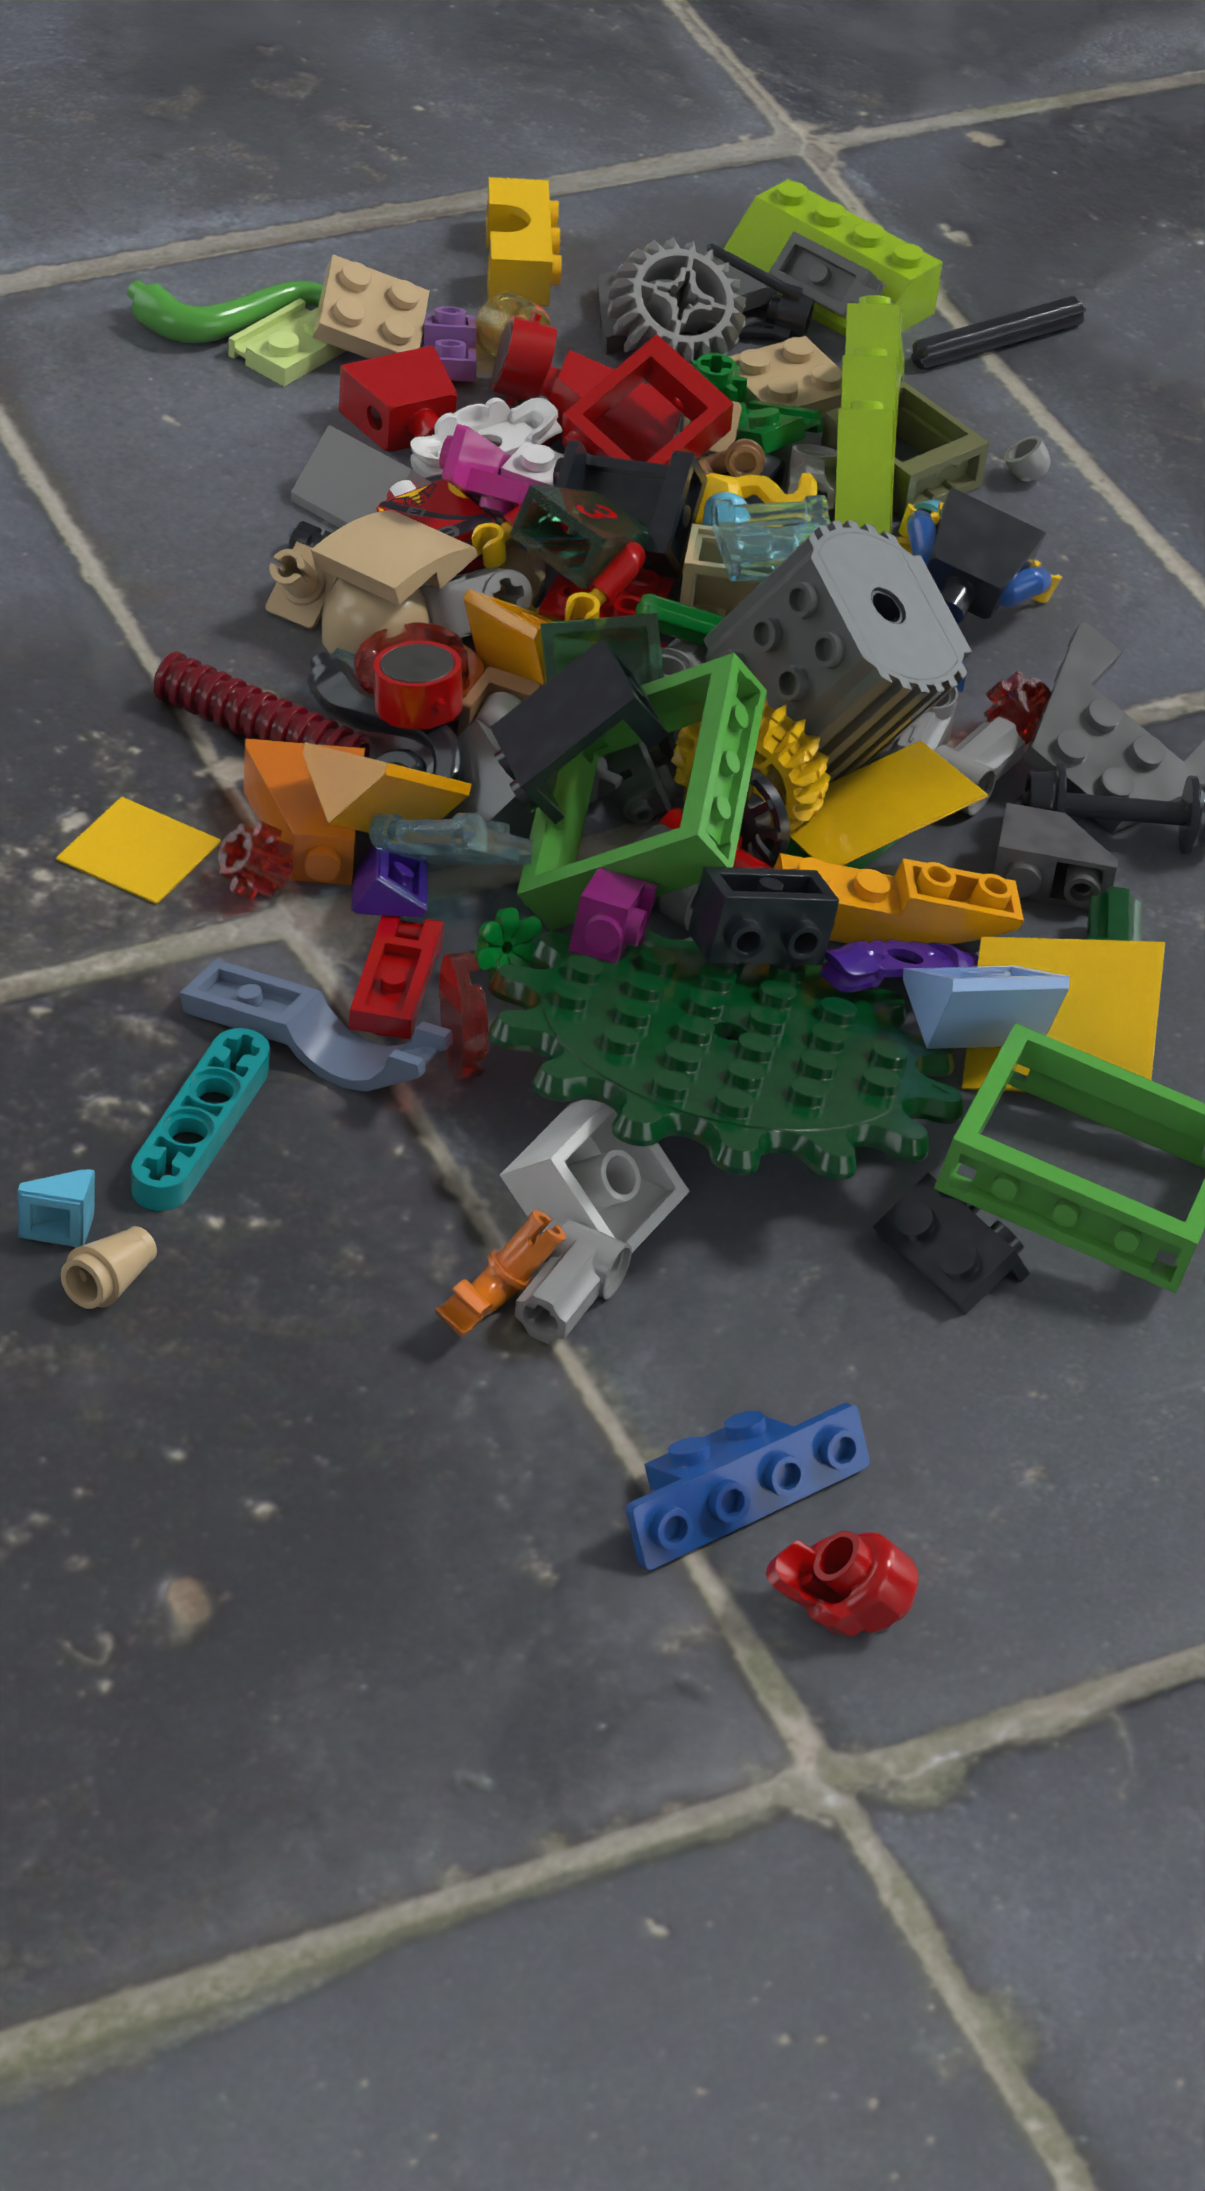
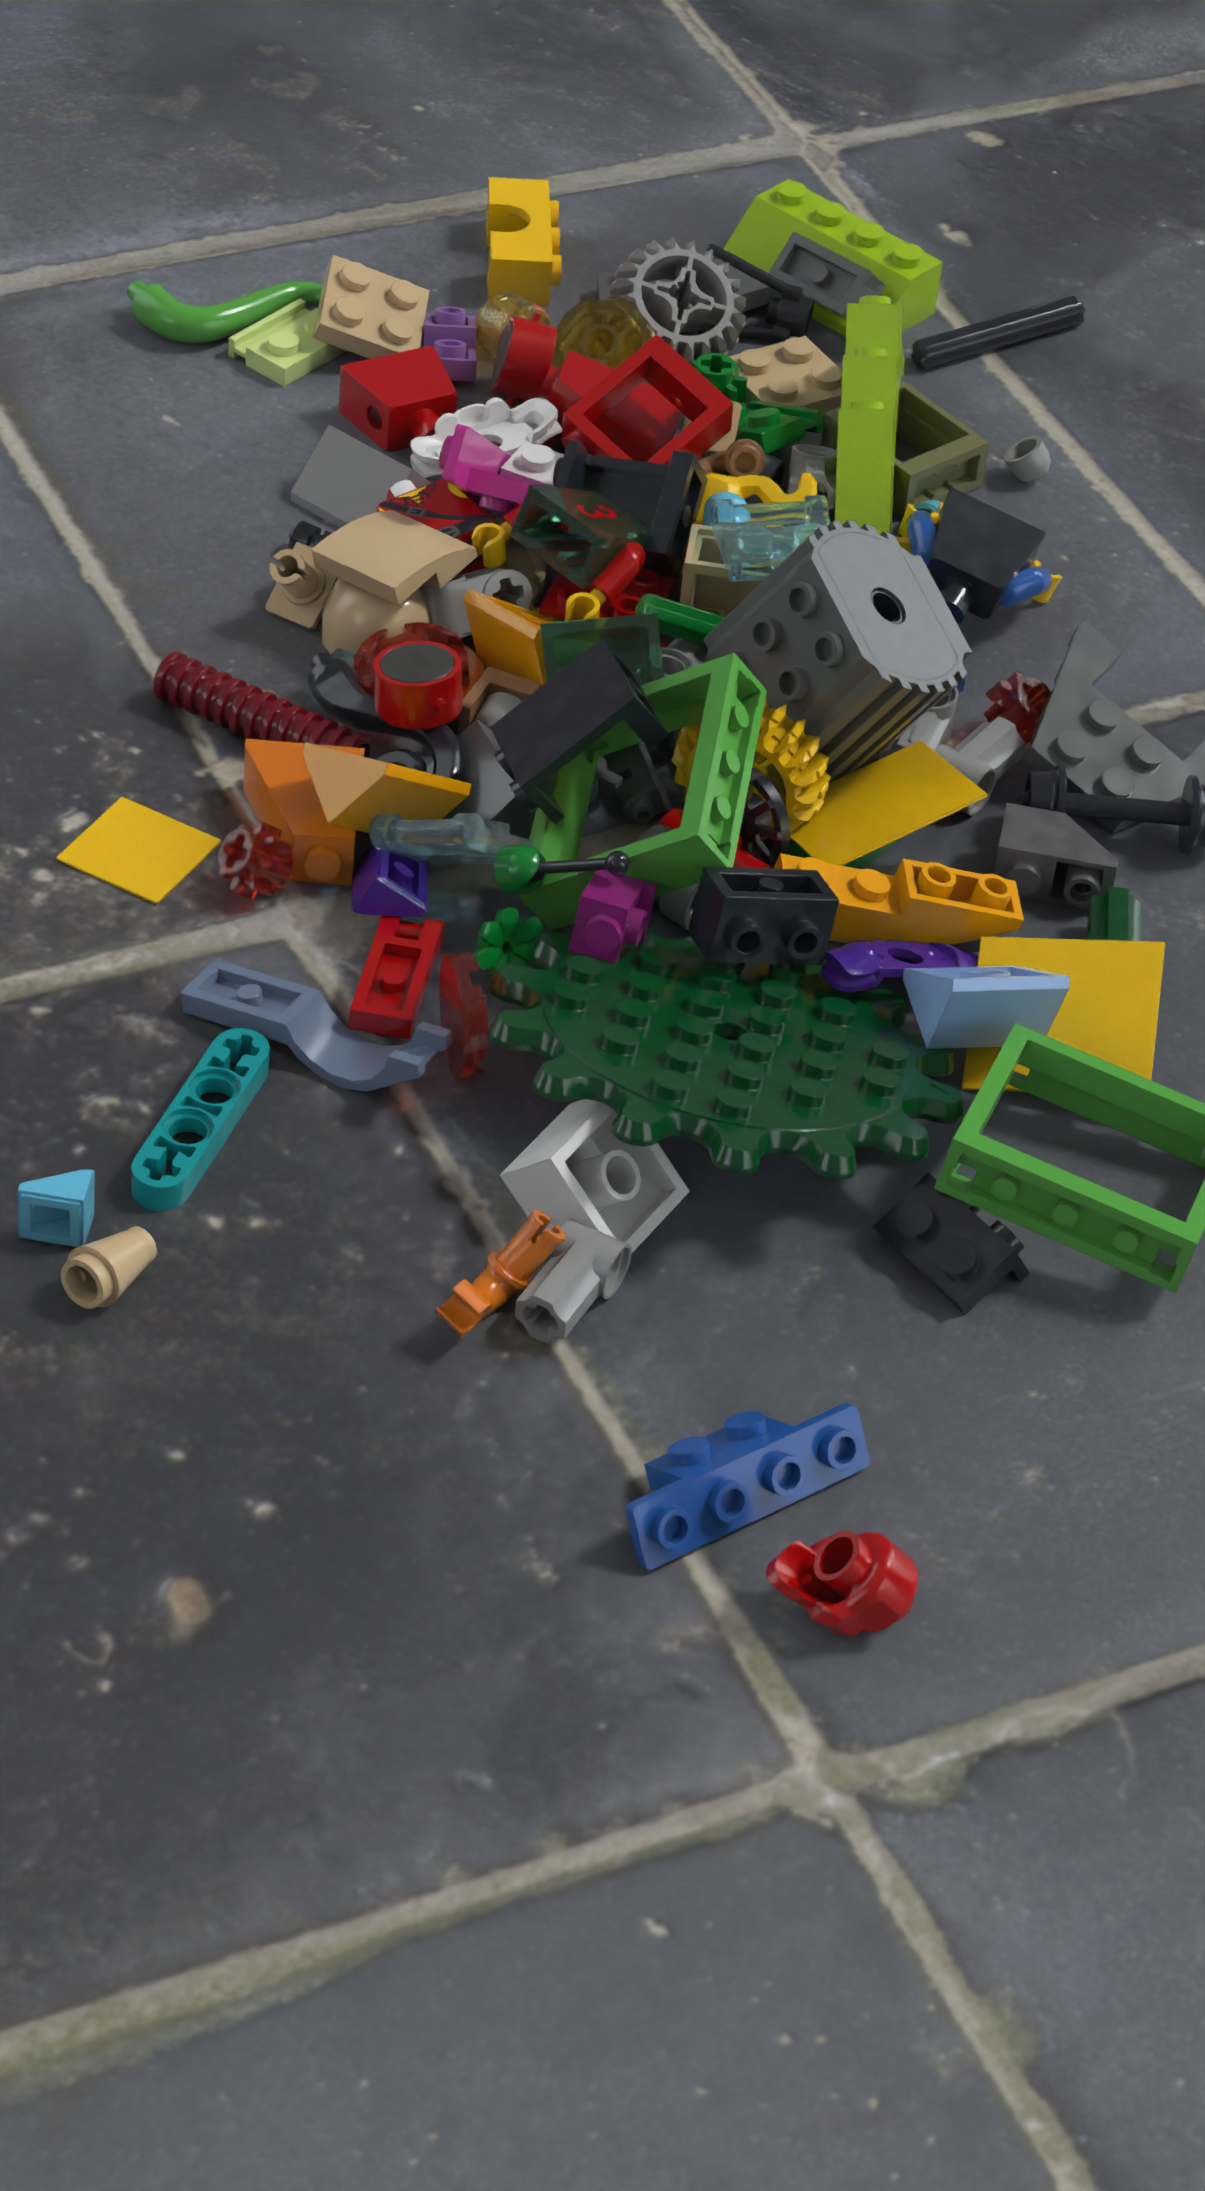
none -> hinge [494,845,630,895]
none -> clear yellow cylinder [552,296,655,384]

